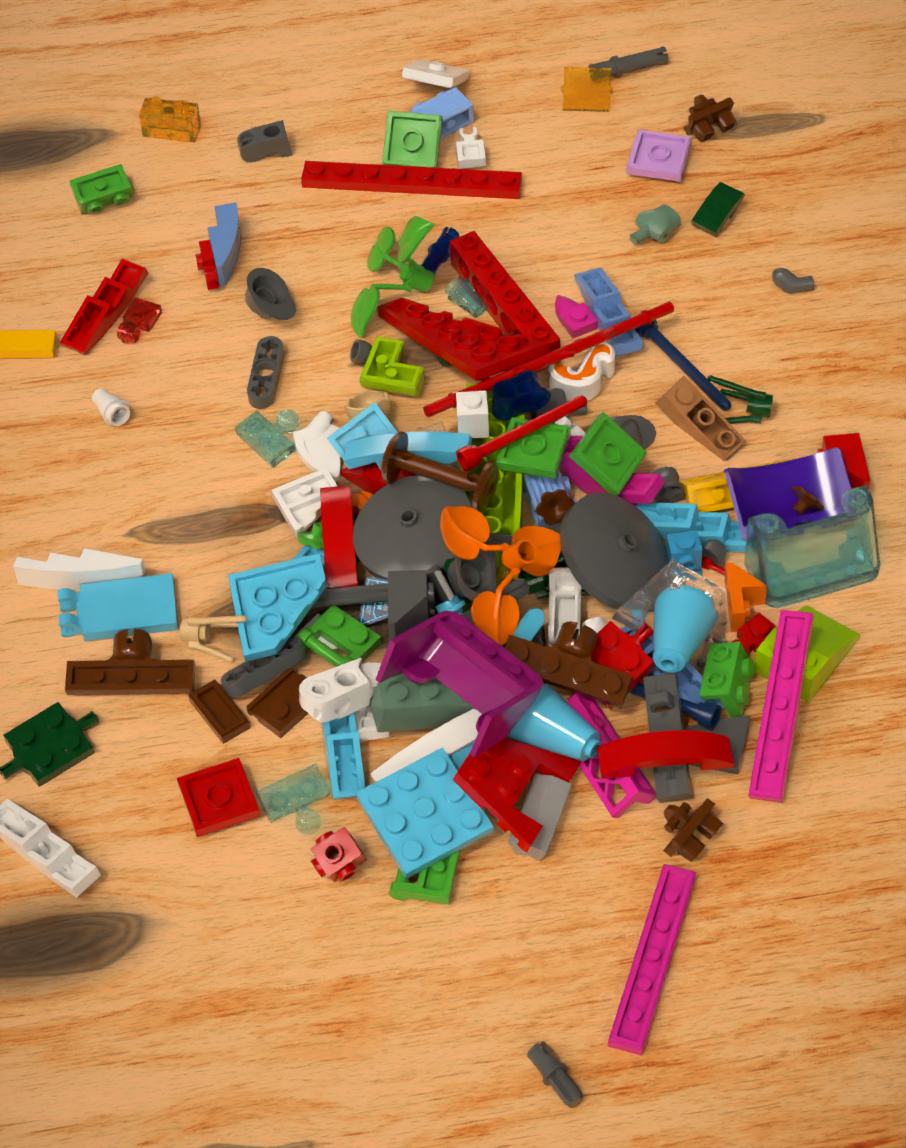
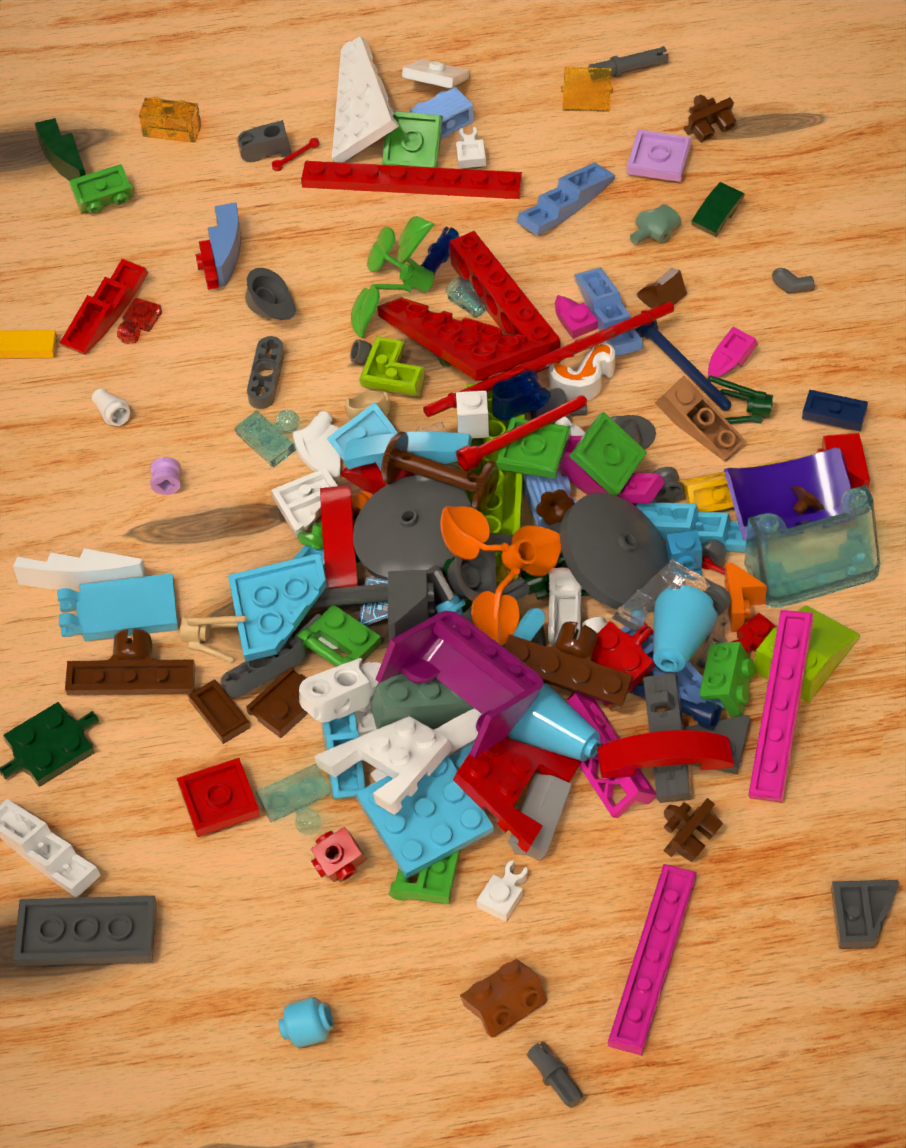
none -> dark grey plate [13,895,157,966]
none -> dark green slope [34,118,86,181]
none -> lavender wheel [150,457,181,495]
none -> red hinge [272,138,320,171]
none -> medium azure head [279,997,334,1048]
none -> white wing [315,716,452,815]
none -> white wing [332,36,399,163]
none -> dark orange bracket [460,959,547,1037]
none -> white plate [476,860,528,922]
none -> medium blue slope [517,162,615,236]
none -> reddish brown tile [637,268,687,309]
none -> dark grey bush [704,584,731,616]
none -> dark pink plate [708,326,758,377]
none -> dark blue plate [802,389,868,431]
none -> dark grey wing [831,880,899,949]

